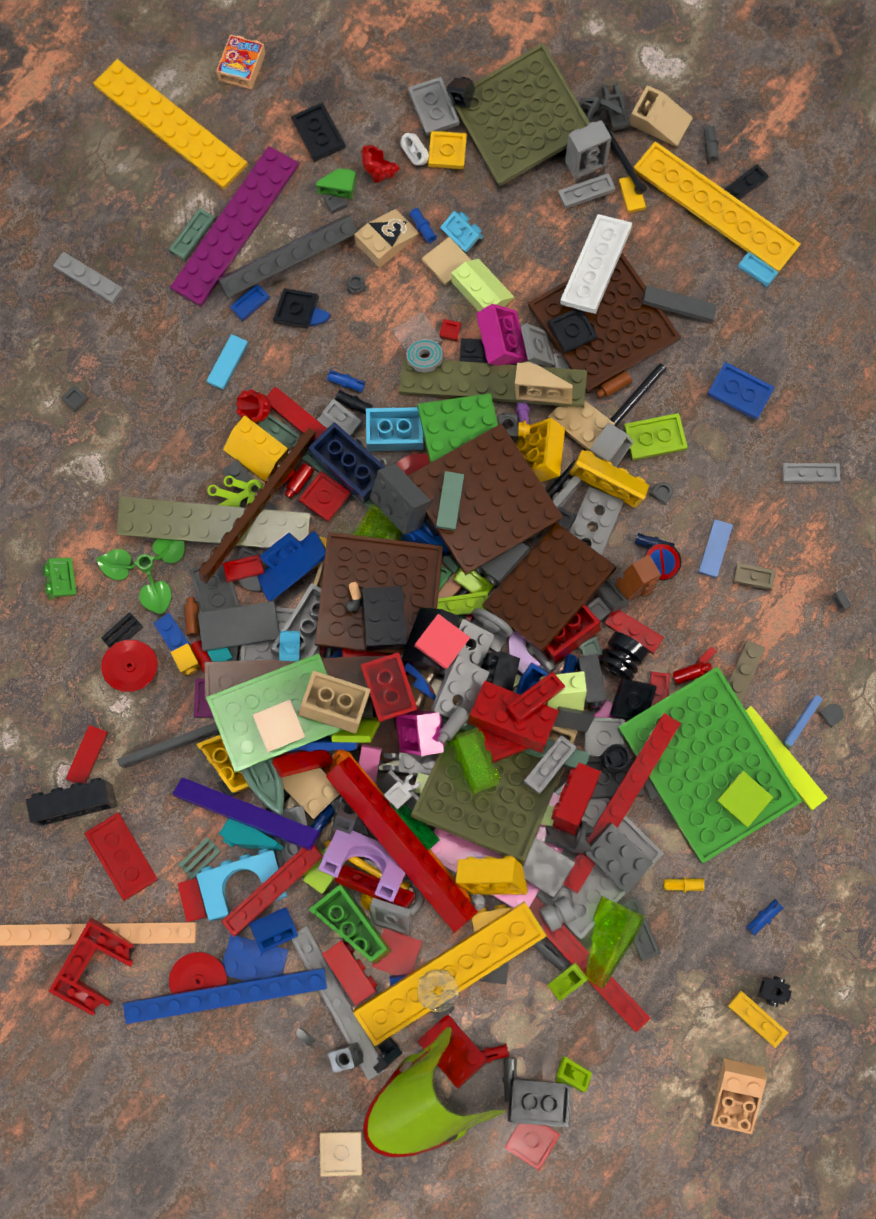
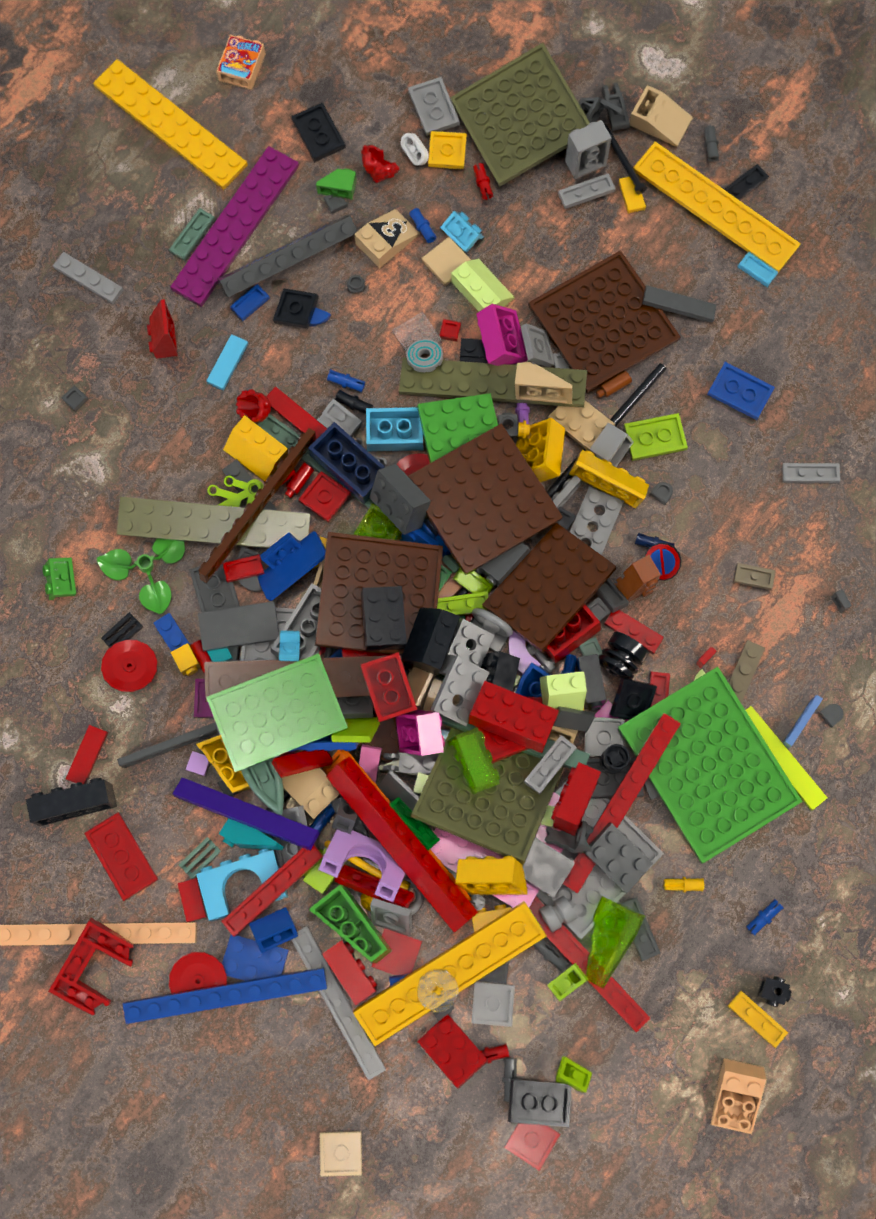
dark orange cylinder [184,597,200,636] -> none
tile [253,700,305,752] -> none
dark grey tile [295,1026,315,1046] -> none
tan slope [299,671,371,734] -> none
dark grey brick [328,1042,363,1073] -> none
arm [346,582,362,612] -> none
lime piece [363,1027,506,1157] -> none
black bracket [373,1037,403,1074] -> none
plate [384,774,420,810] -> none
blue slope [404,663,436,701] -> none
coral tile [414,614,470,670] -> none
sand green tile [436,471,464,531] -> none
light grey cylinder [437,707,470,744] -> none
black slope [446,77,475,108] -> none
red tile [506,671,565,723] -> none
black tile [548,309,598,355] -> none
white plate [560,214,632,314] -> none
red cylinder [673,662,712,684] -> none
medium blue tile [698,519,733,578] -> none
lime tile [717,771,774,827] -> none
none -> red slope [147,299,178,359]
none -> lavender tile [186,751,210,776]
none -> light grey tile [471,982,515,1027]
none -> red pin [473,163,493,200]

